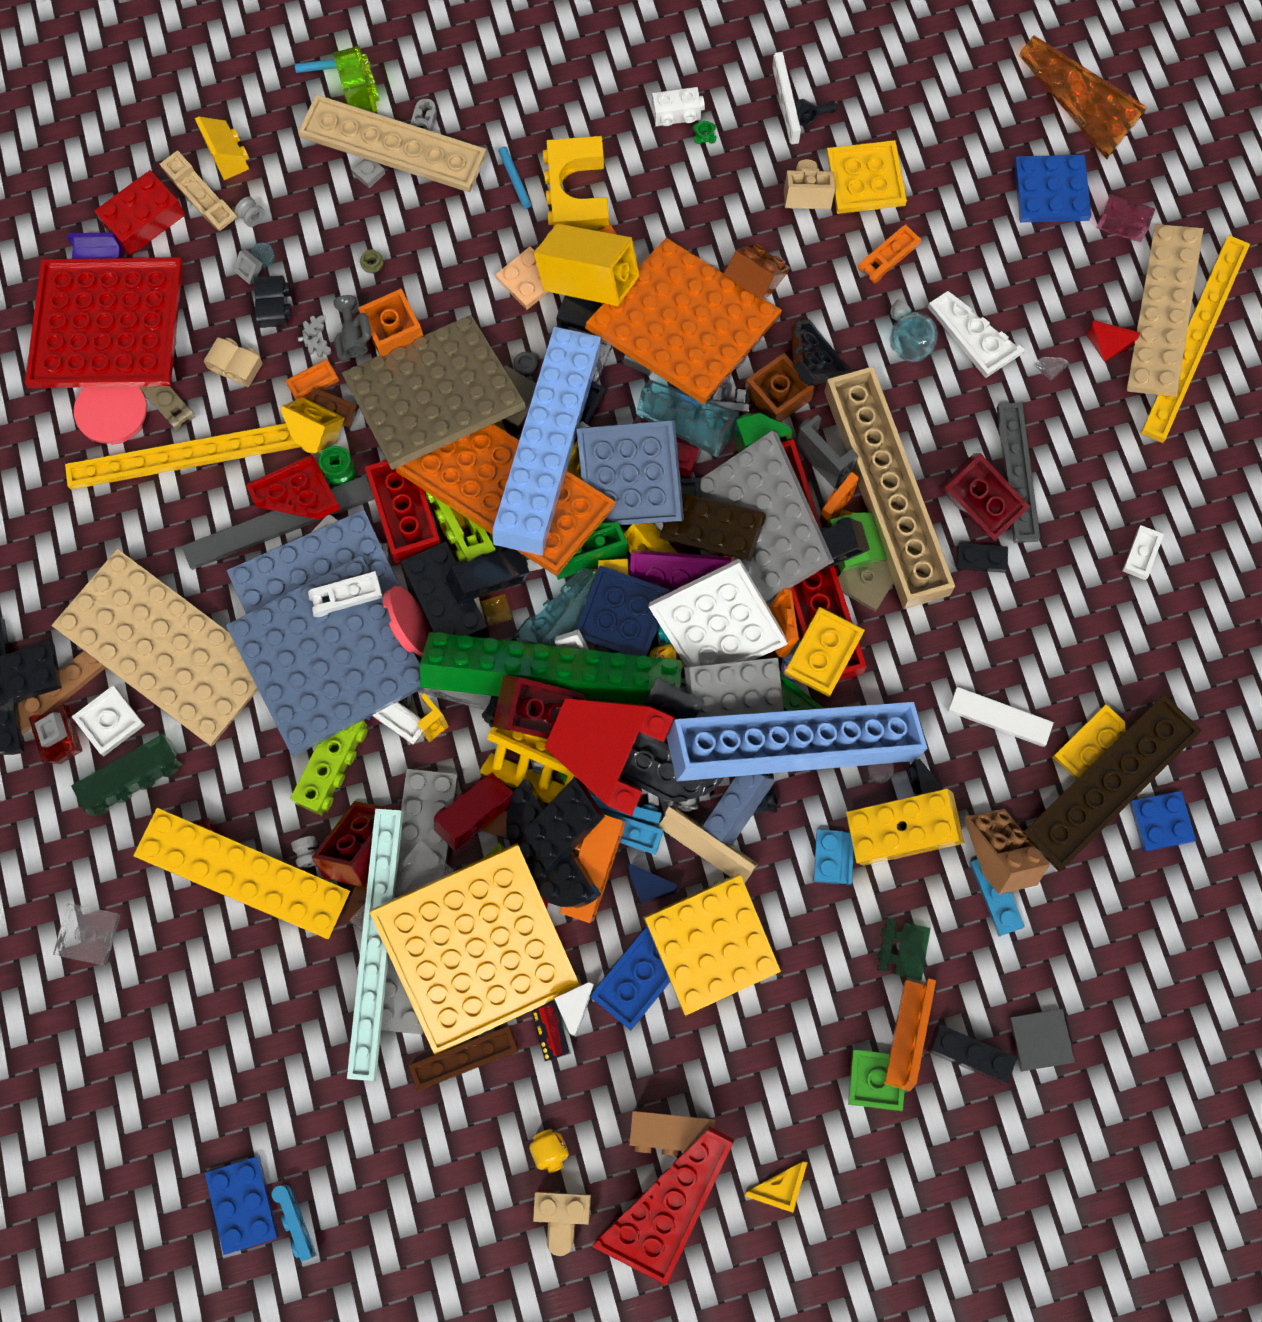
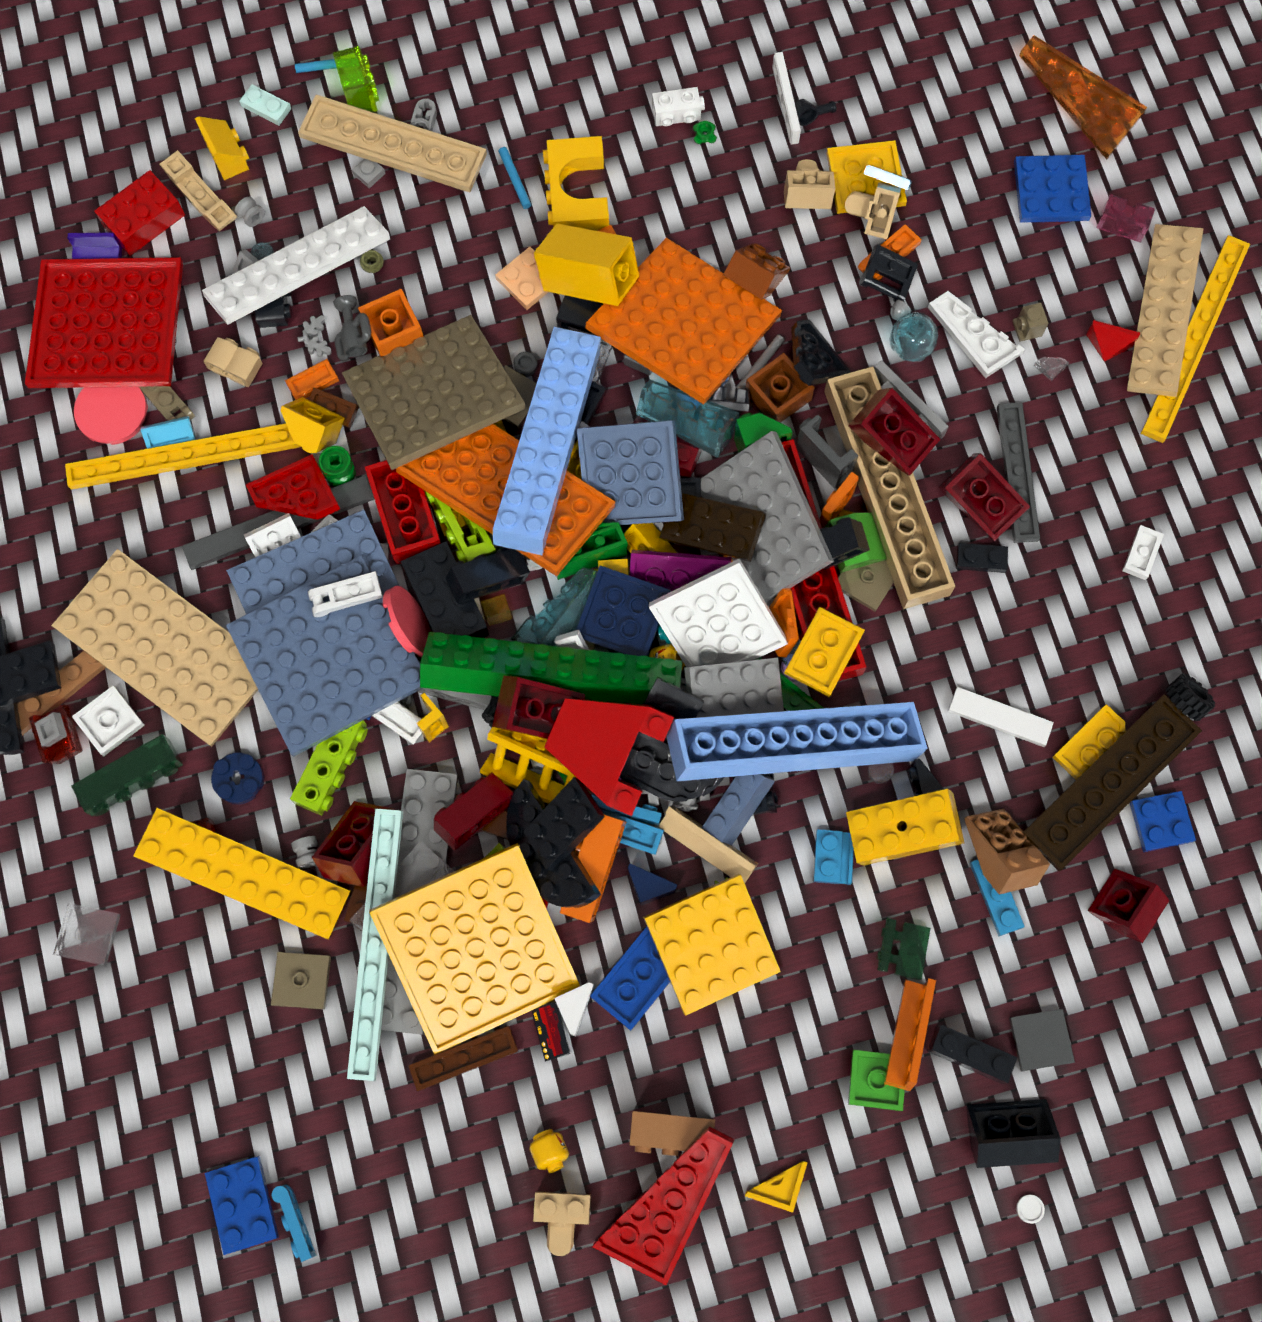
none -> medium azure tile [140,416,196,449]
none -> white plate [202,206,390,325]
none -> dark blue plate [211,753,264,805]
none -> light aqua plate [239,84,291,126]
none -> white bracket [244,513,301,557]
none -> dark tan plate [271,952,331,1010]
none -> light grey bar [736,335,785,389]
none -> tan brick [845,182,901,239]
none -> dark red slope [848,388,940,476]
none -> black plate [859,244,918,302]
none -> tile [864,165,912,190]
none -> light grey hinge [874,360,949,440]
none -> black slope [966,1099,1061,1168]
none -> dark tan brick [1012,303,1049,342]
none -> white piece [1016,1195,1045,1223]
none -> dark red slope [1088,869,1170,943]
none -> black tyre [1166,673,1216,721]

